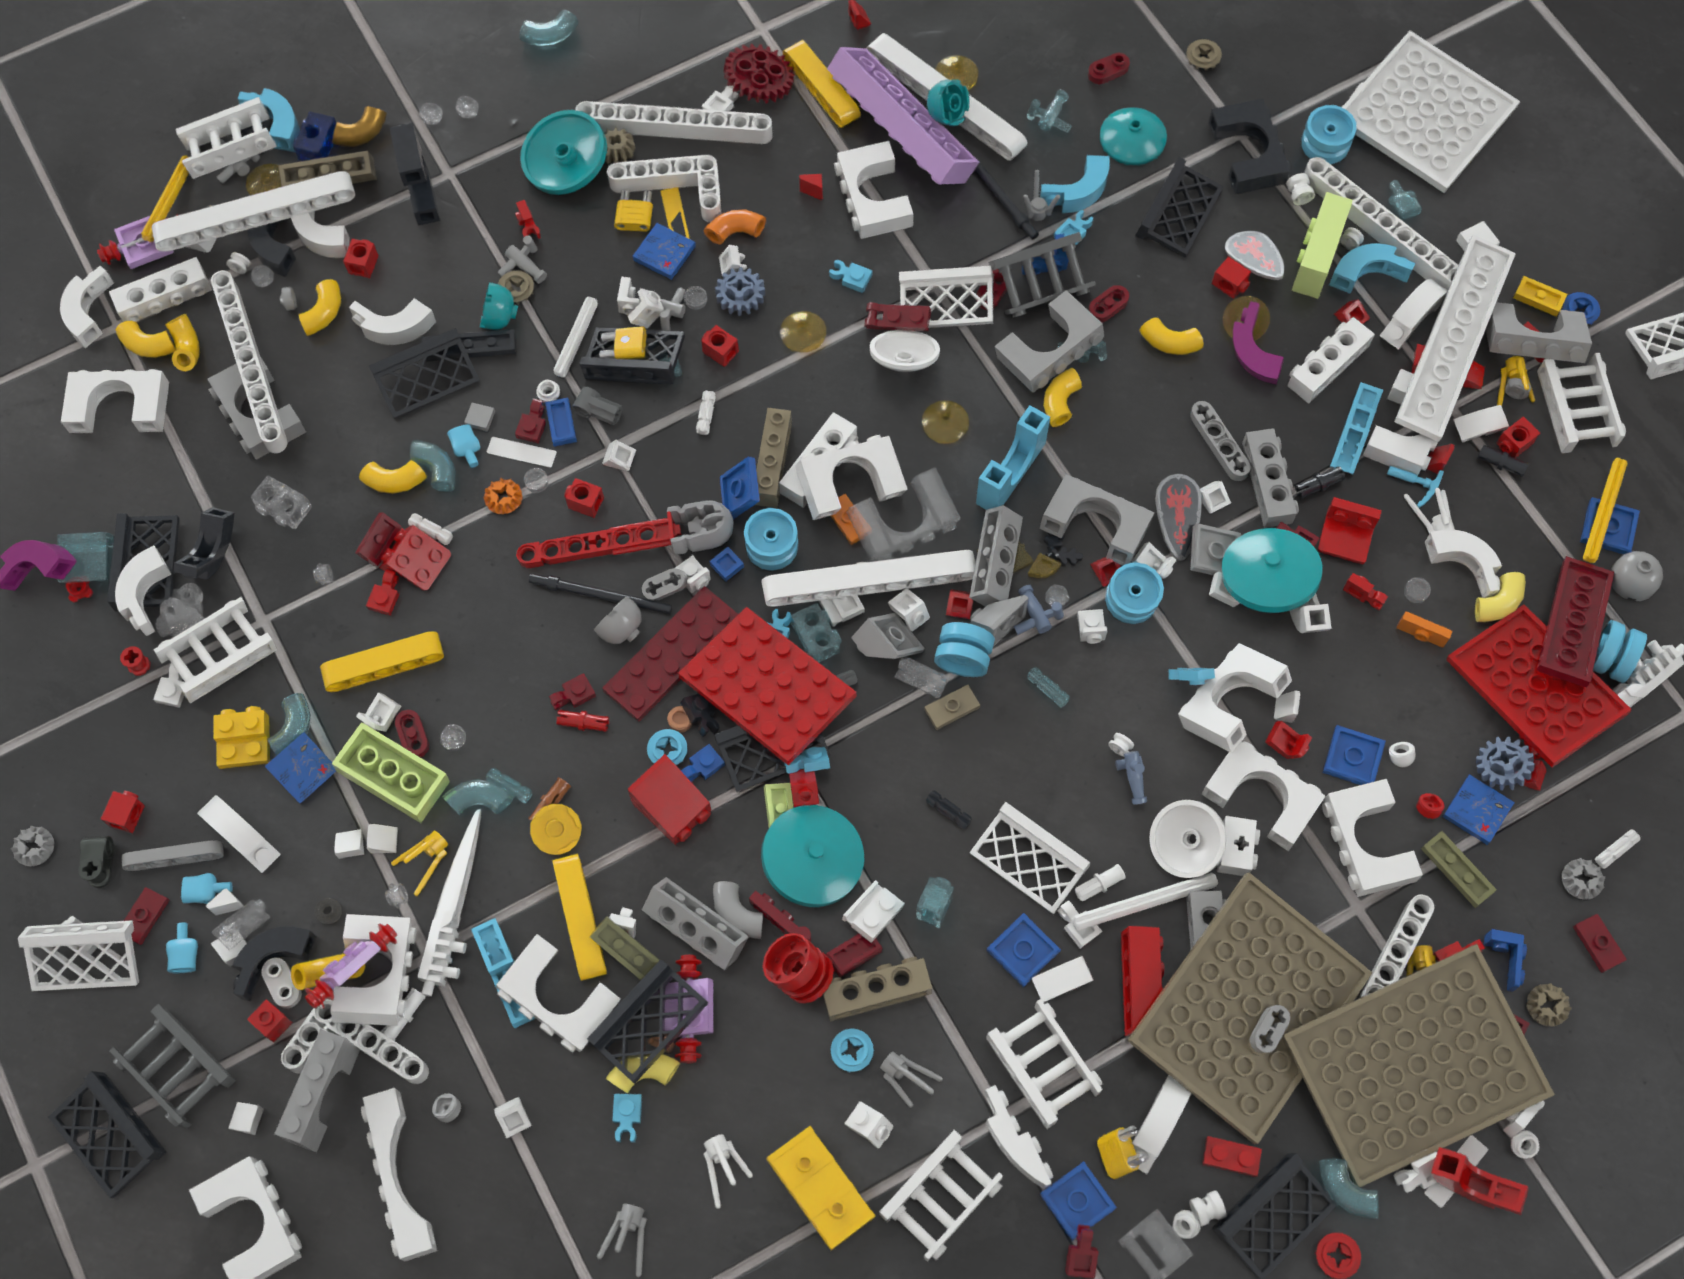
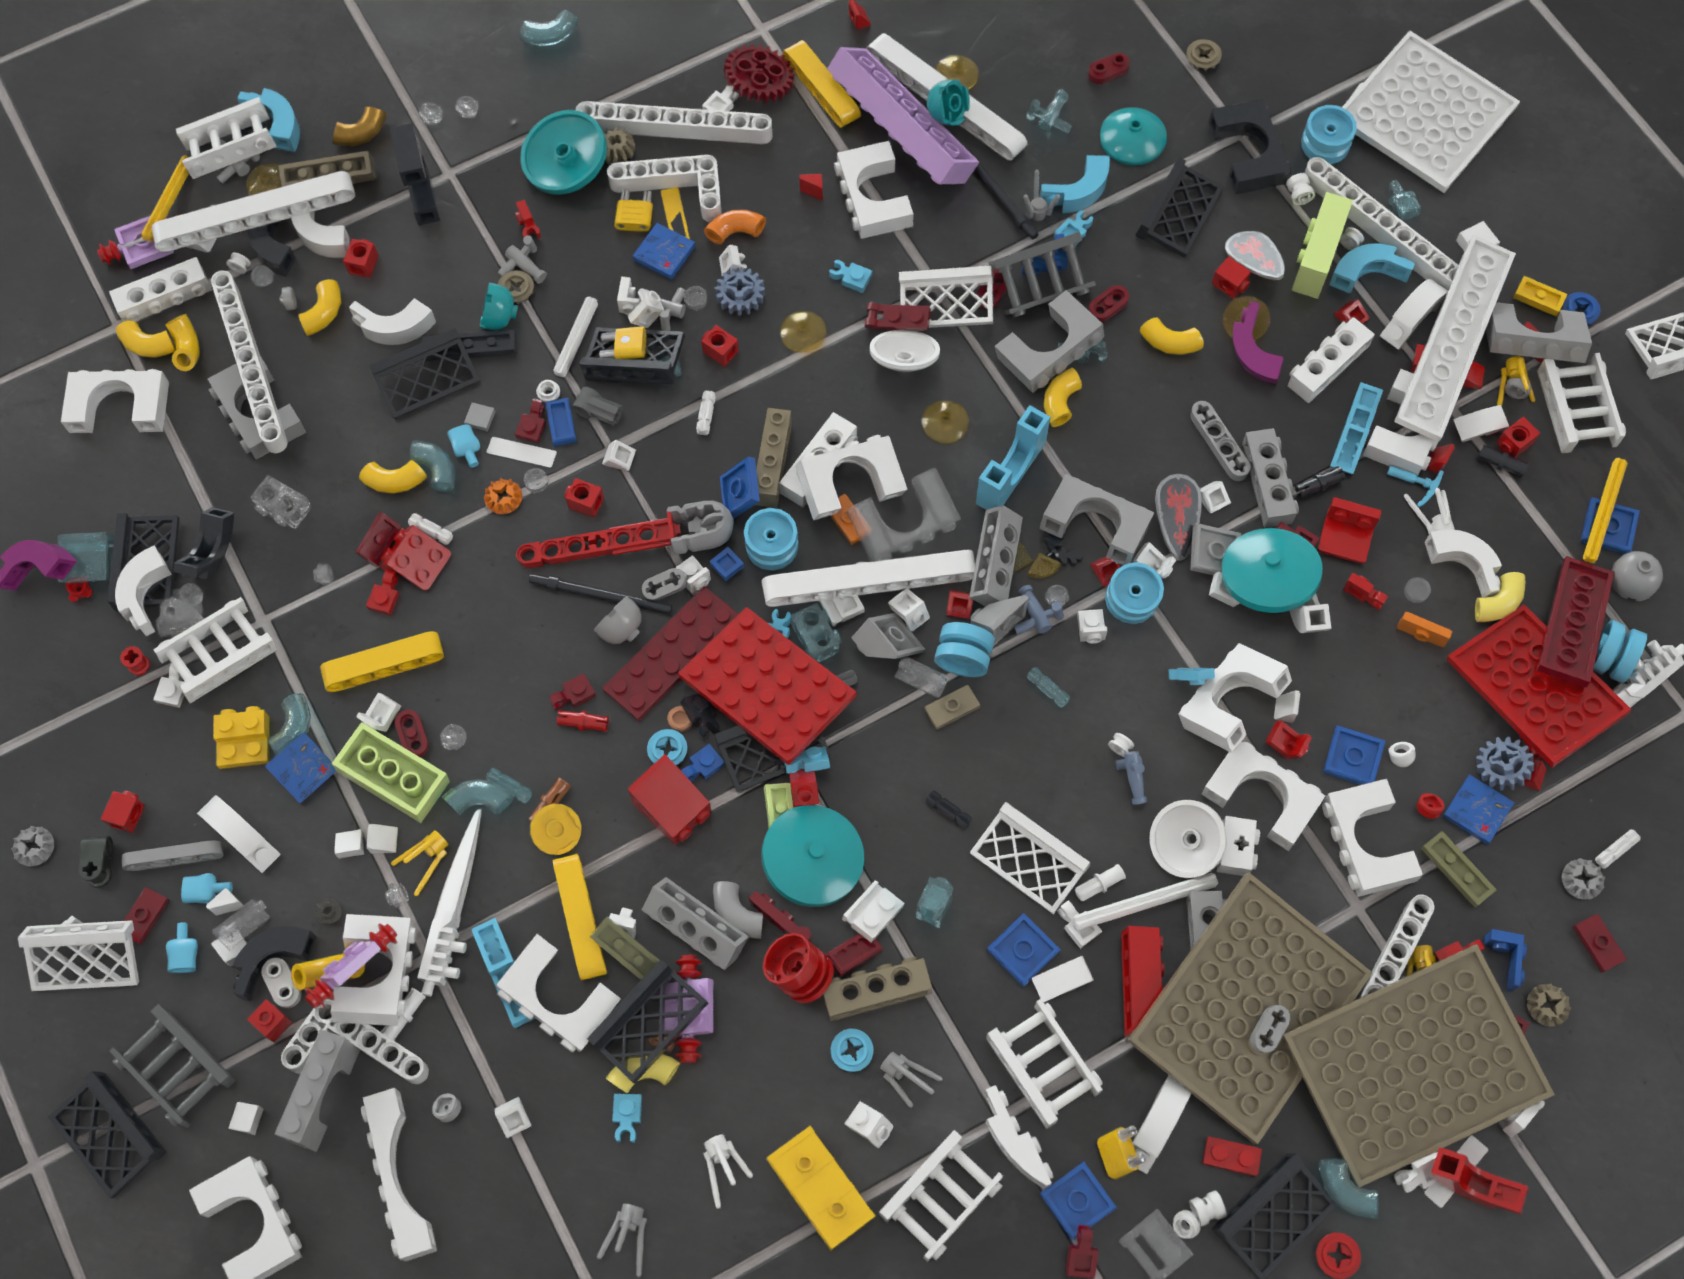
white arch [60,266,114,348] -> none
clear blue brick [293,111,337,161] -> none
white plate [1511,1130,1539,1158] -> none

